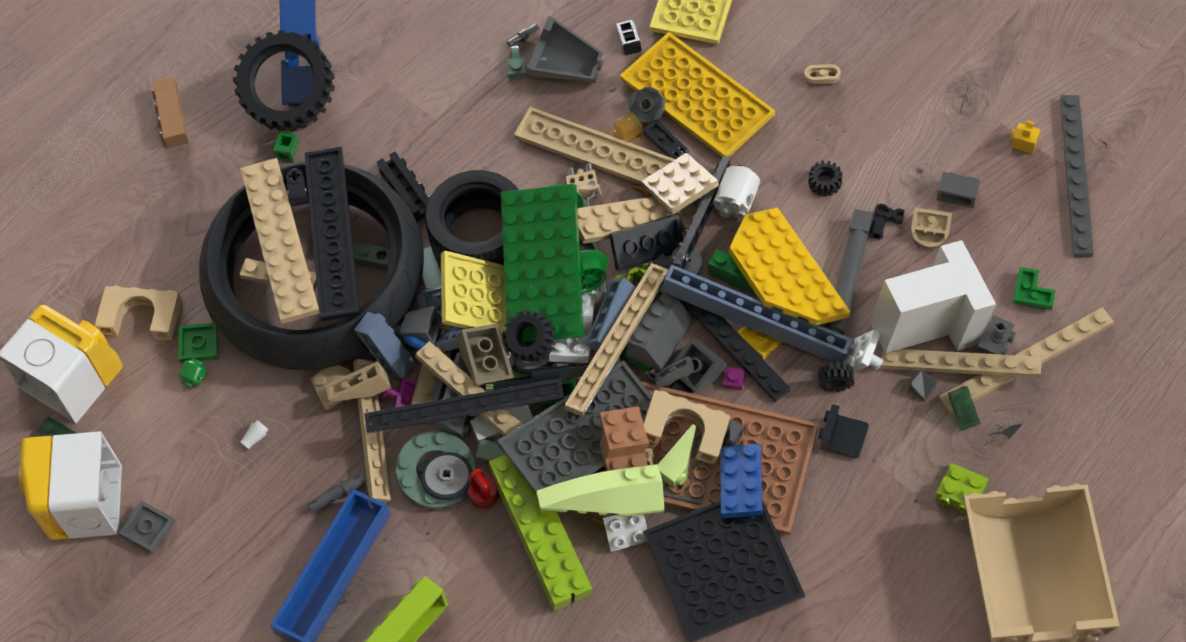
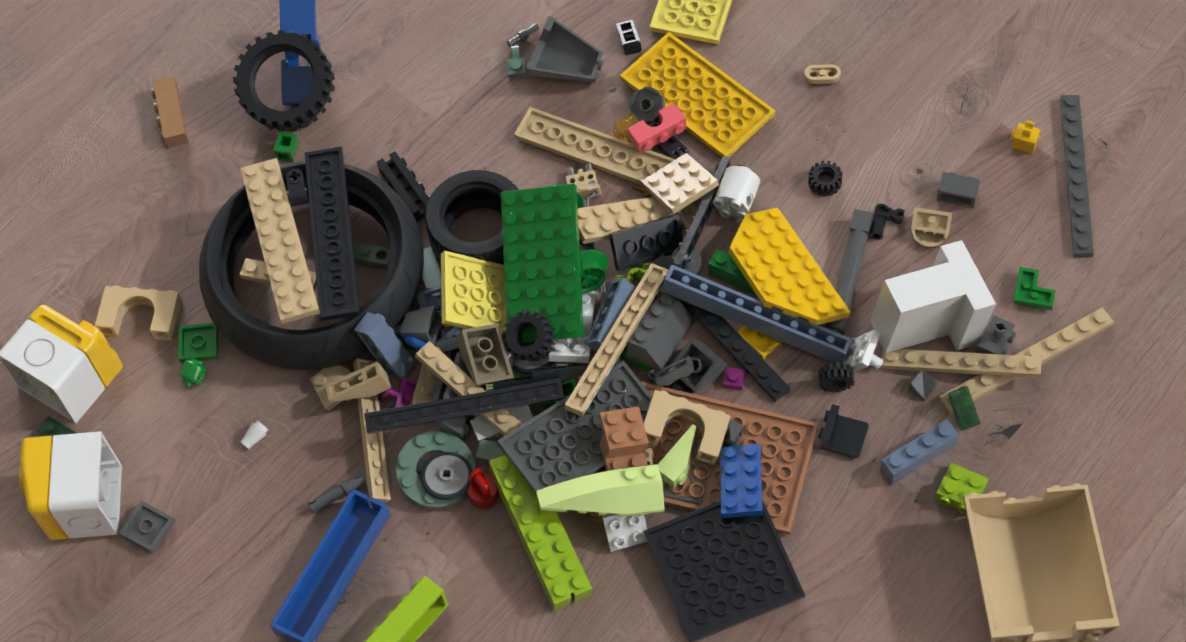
none -> coral arch [627,103,686,154]
none -> sand blue brick [880,420,959,485]

